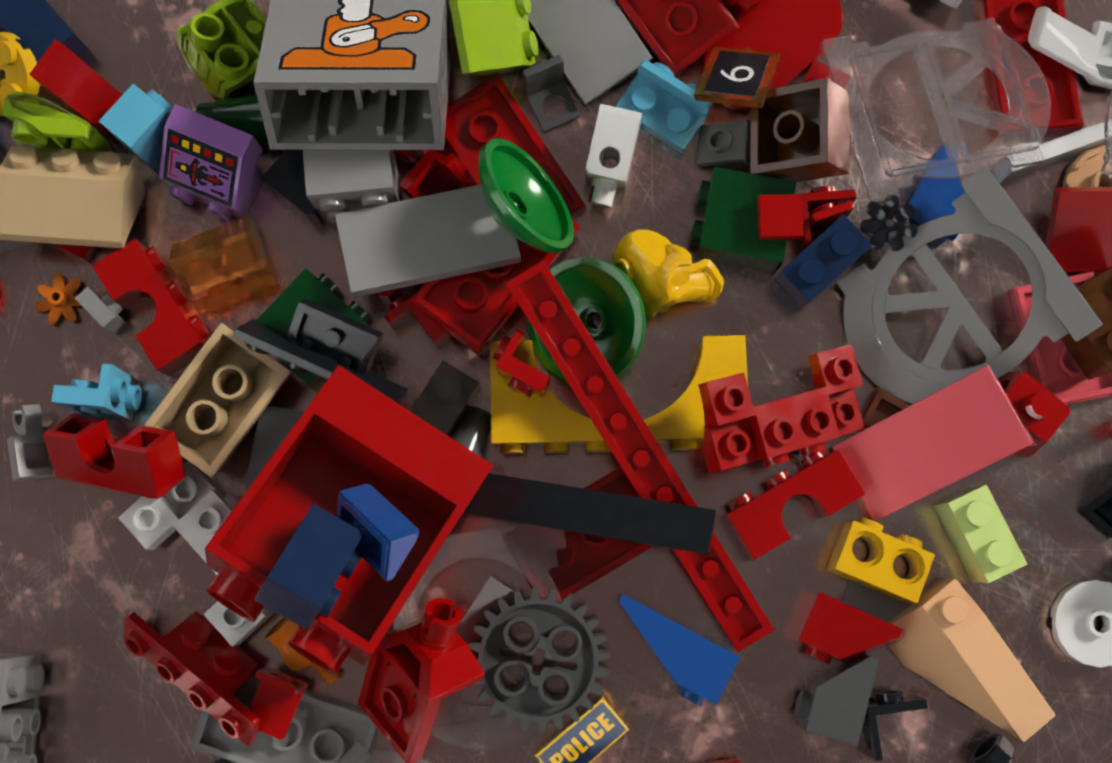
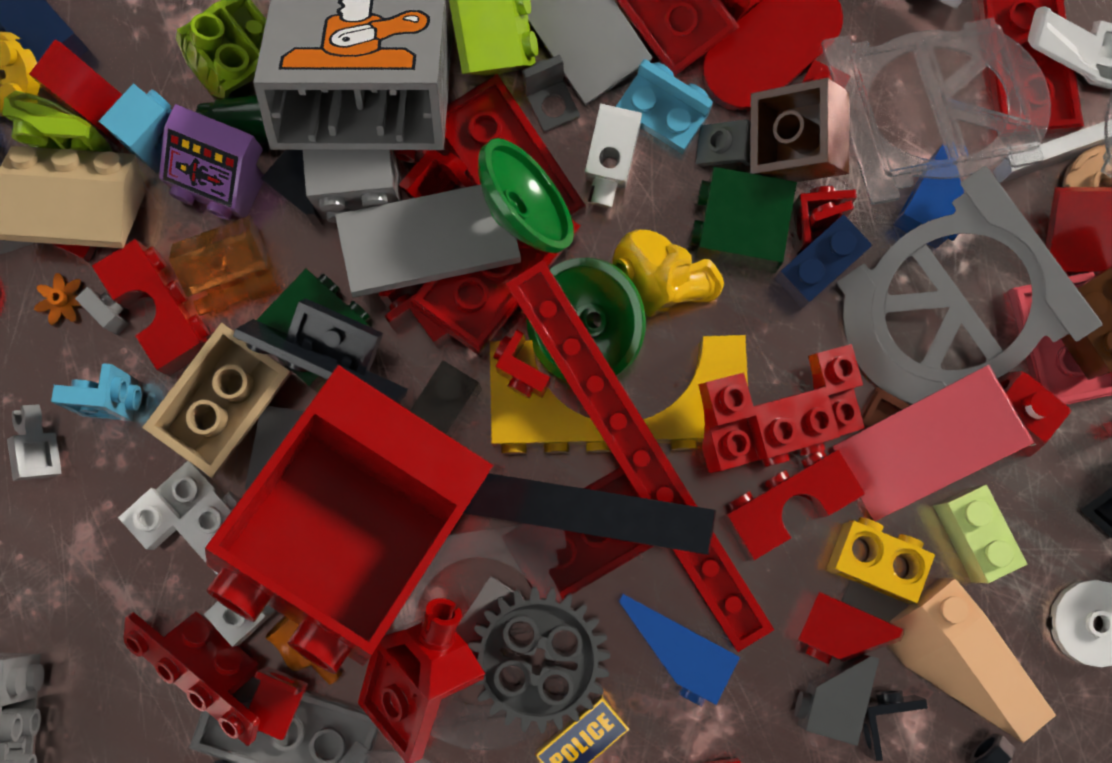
red arch [43,413,186,499] -> none
dark blue brick [255,503,364,630] -> none
blue slope [336,484,419,581] -> none
dark grey cone [450,406,491,458] -> none
piece [694,47,780,108] -> none
red tile [757,194,804,240] -> none
black plant [860,195,918,251] -> none

